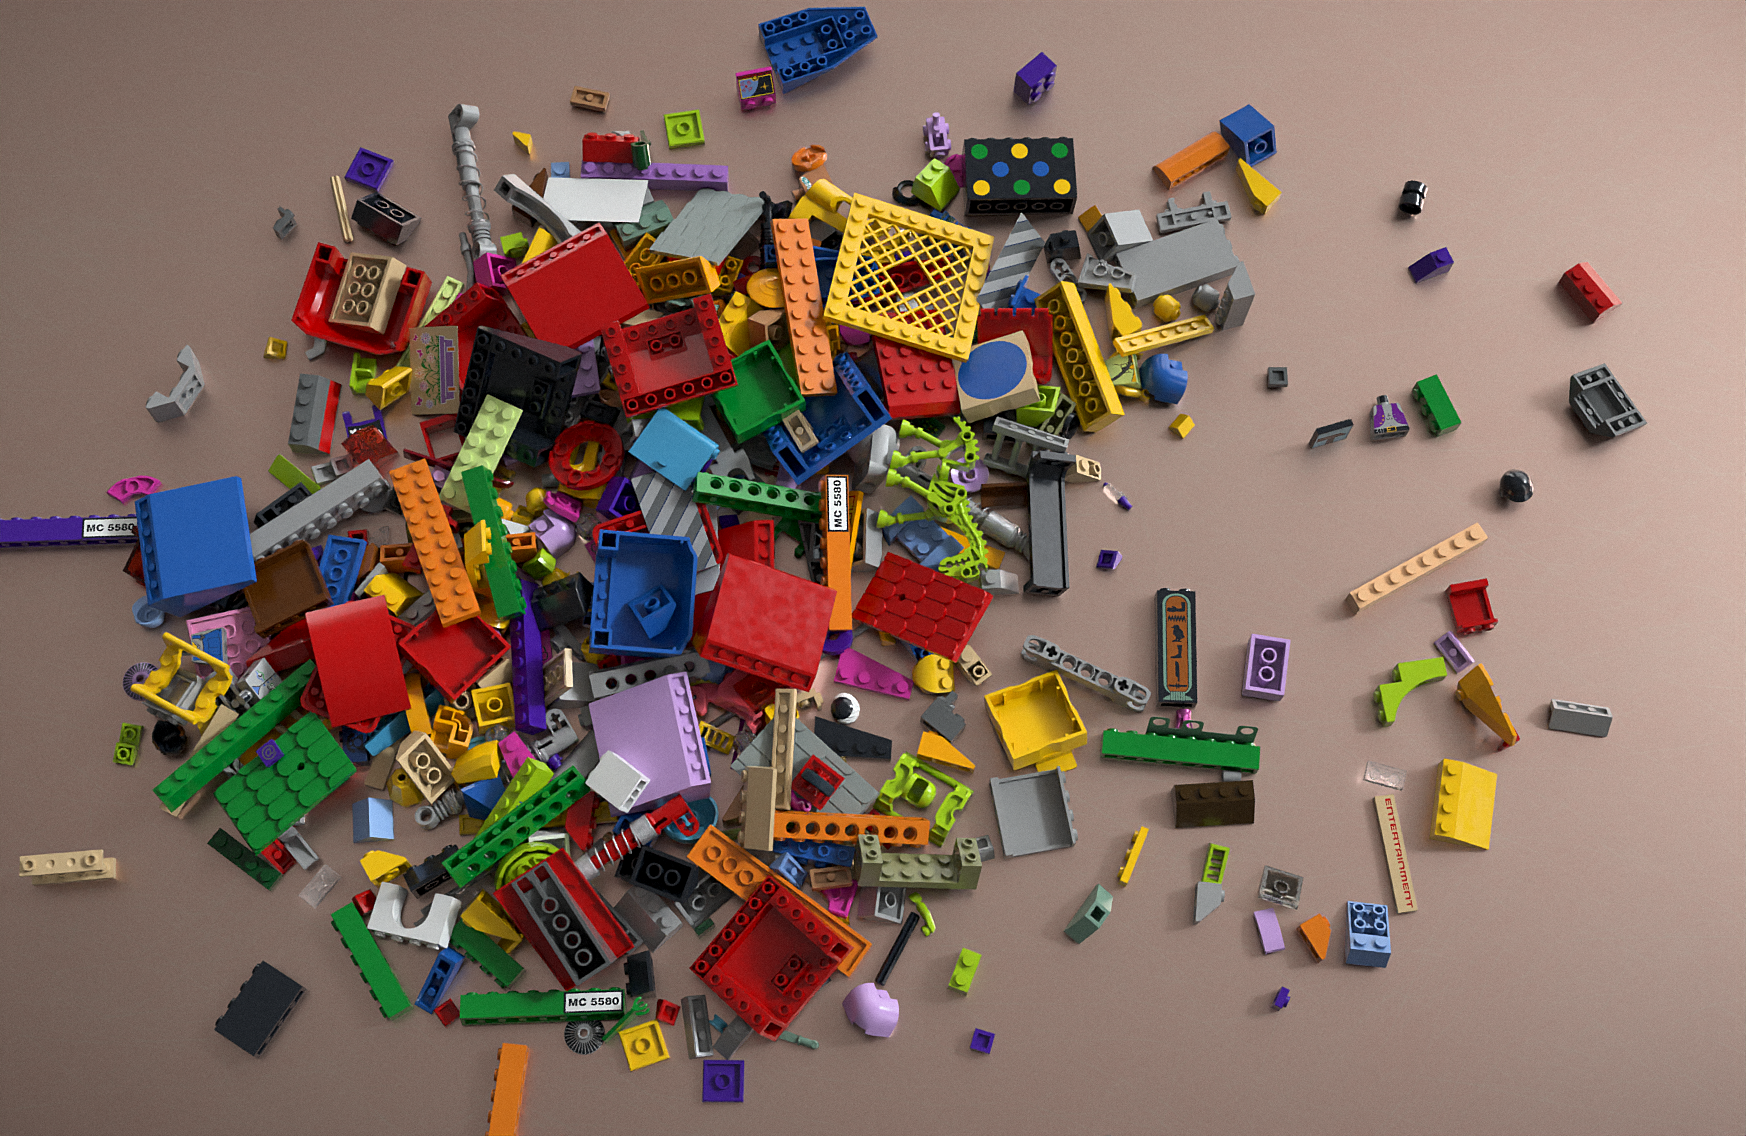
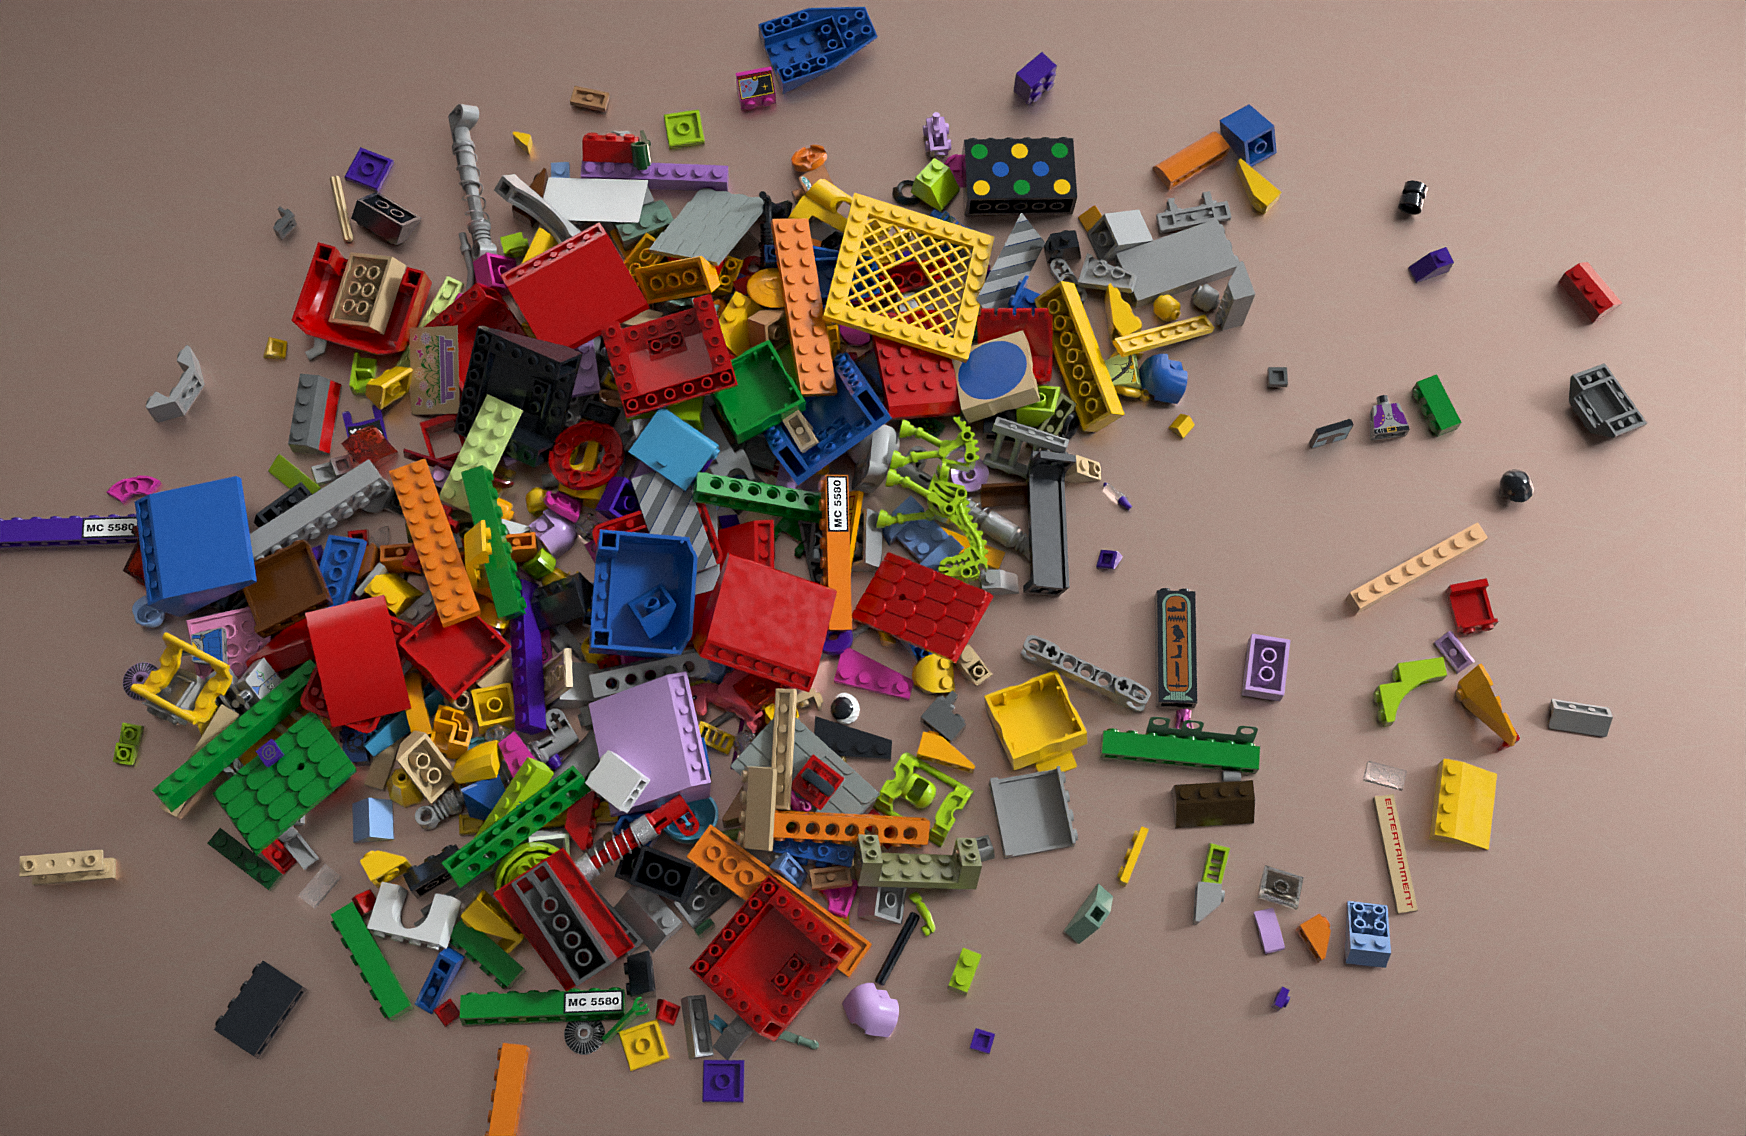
black hair [152,720,187,756] -> none
yellow slope [512,505,535,529] -> none

